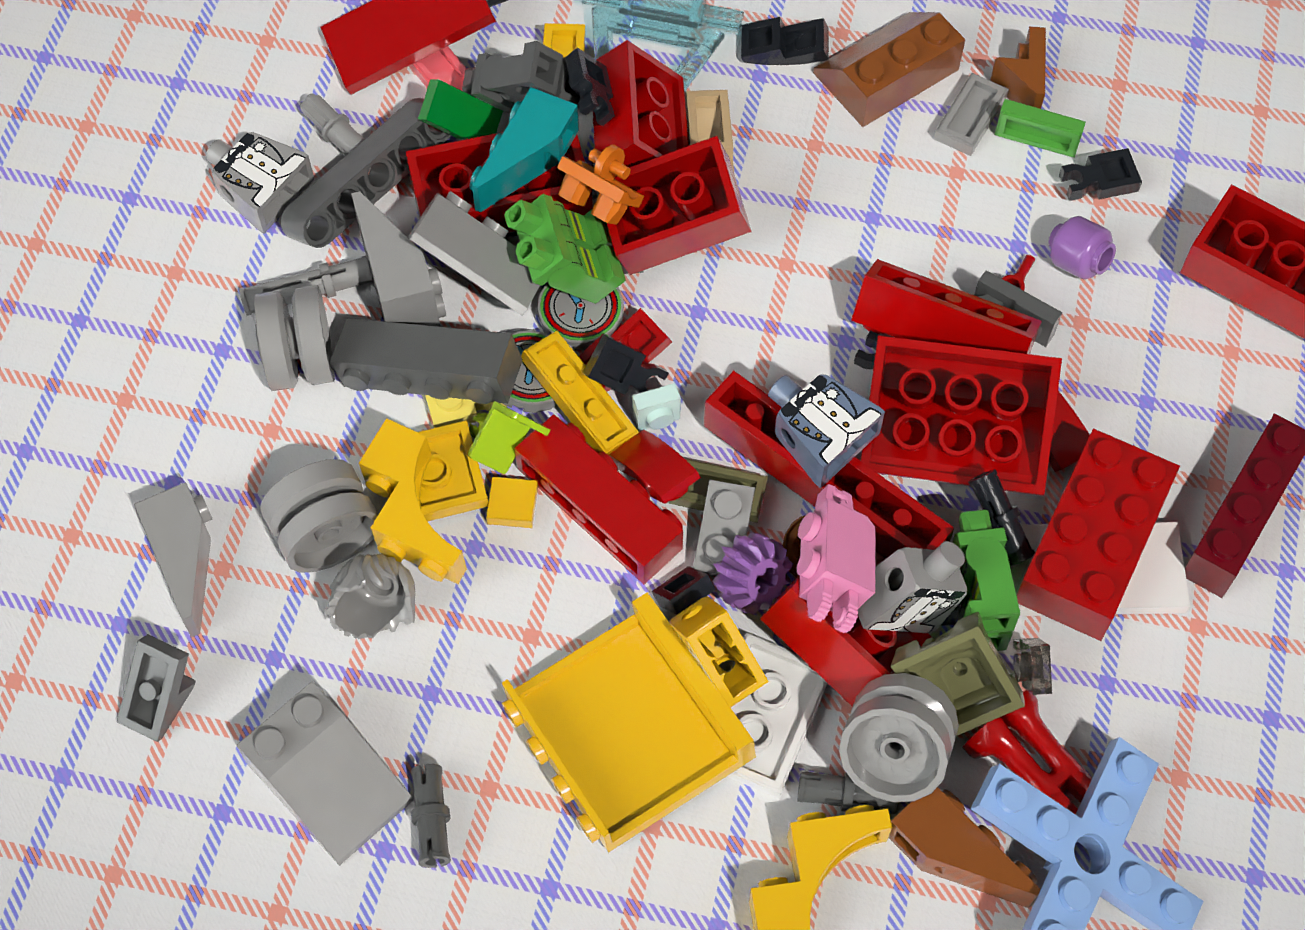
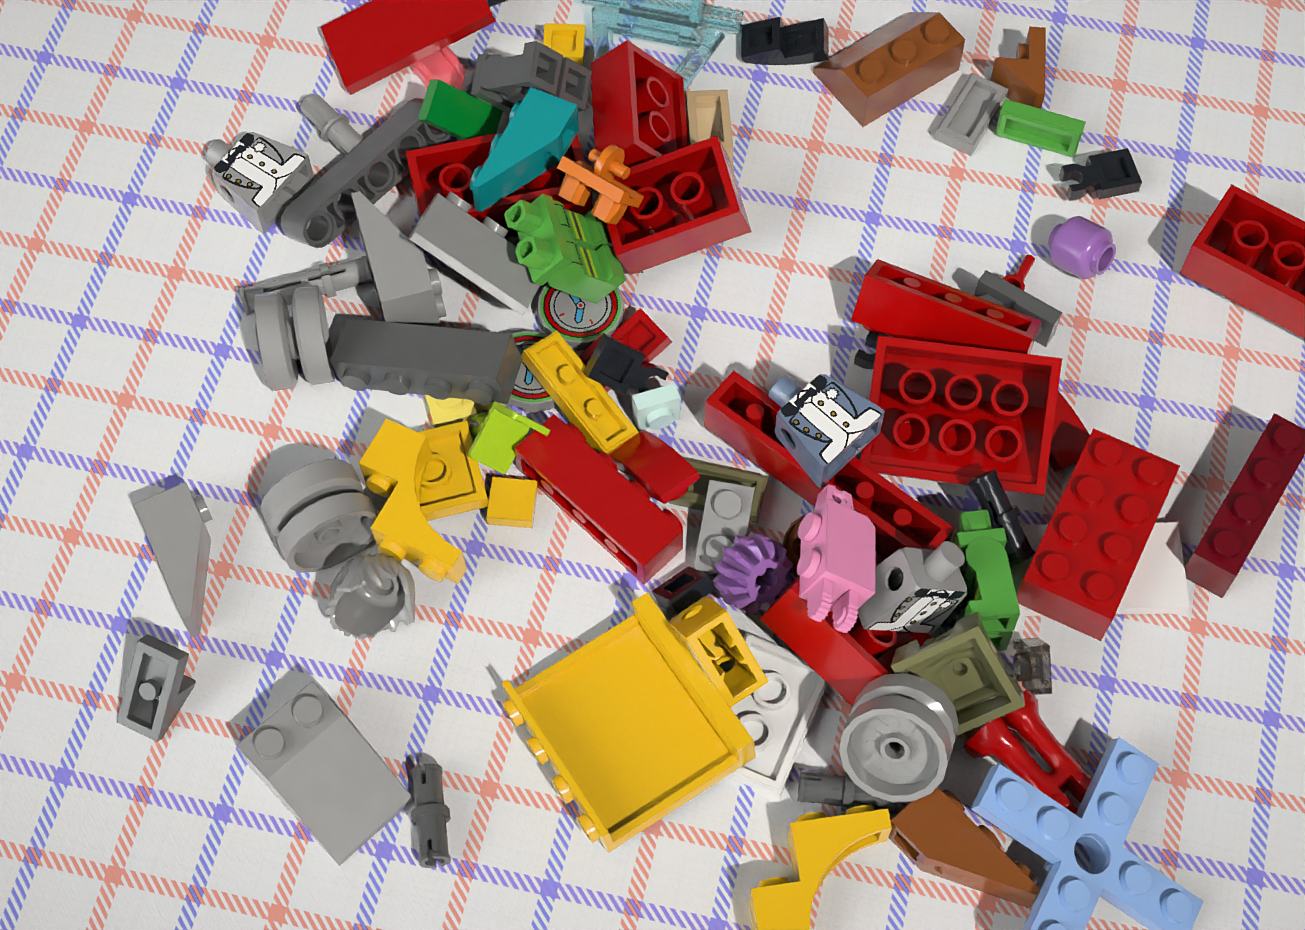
black plate [565,48,615,126] -> none

